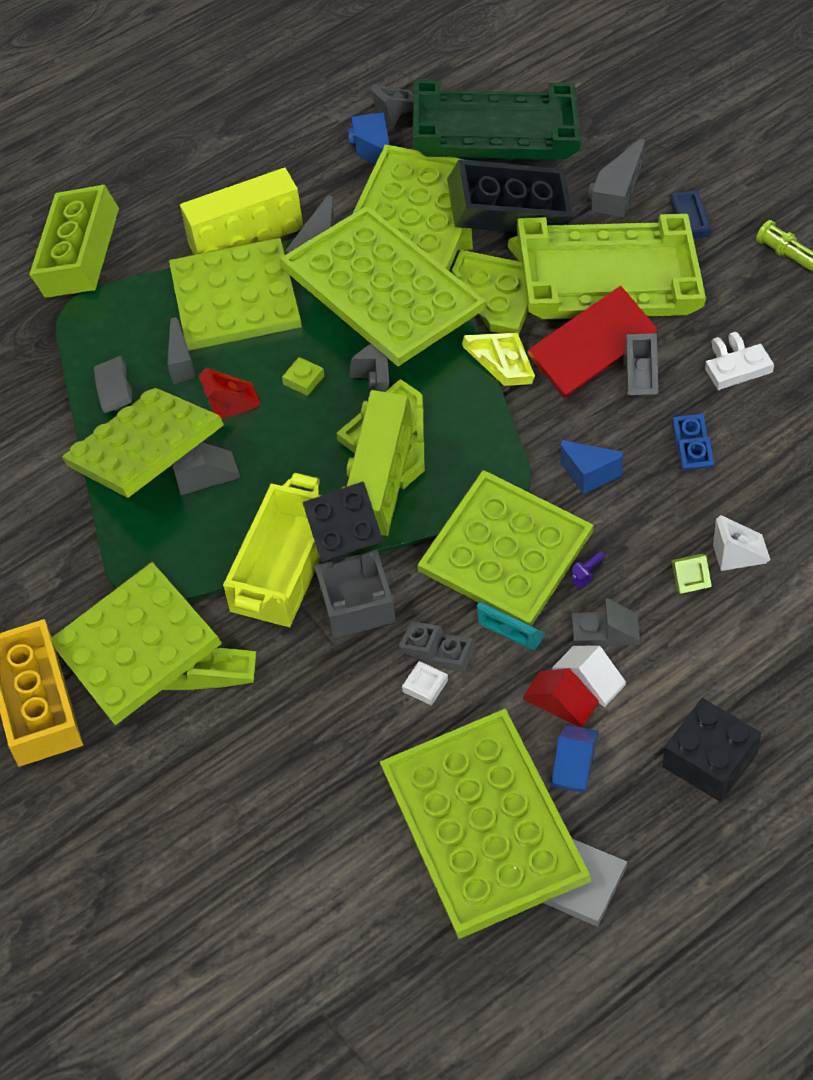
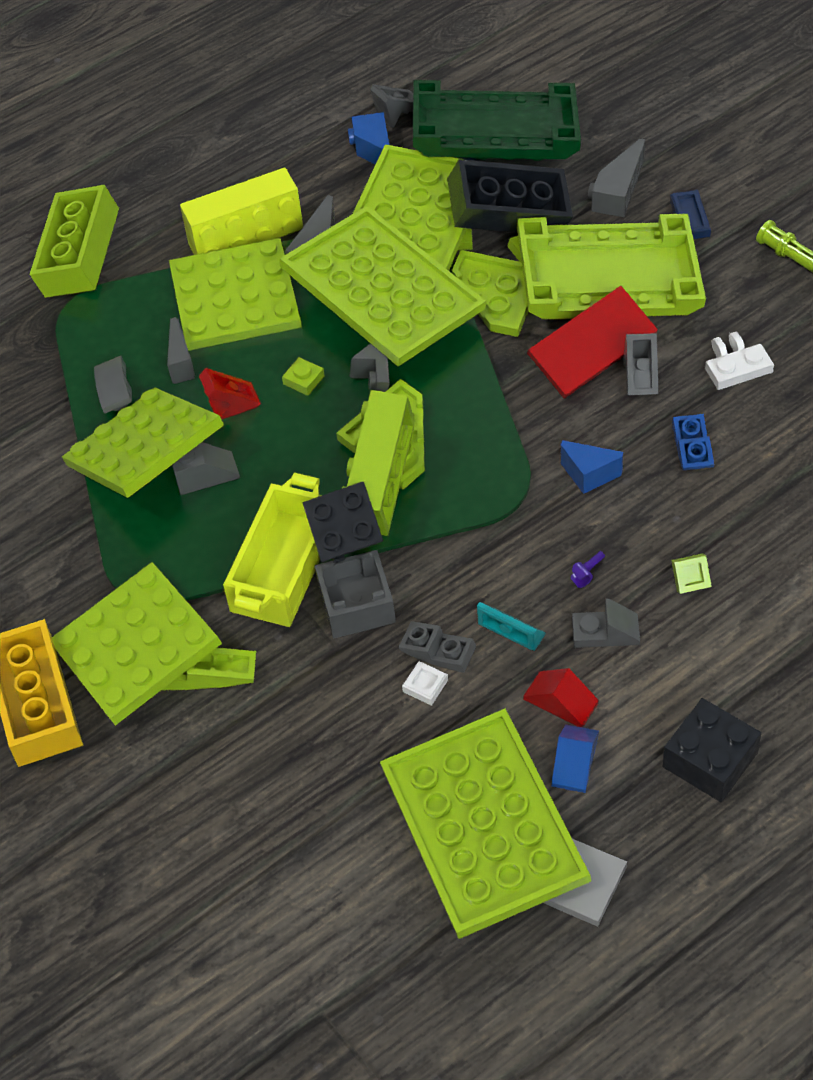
lime plate [418,470,594,626] -> none
neon yellow wing [462,333,535,386] -> none
white slope [552,646,626,707] -> none
white slope [713,515,770,571] -> none

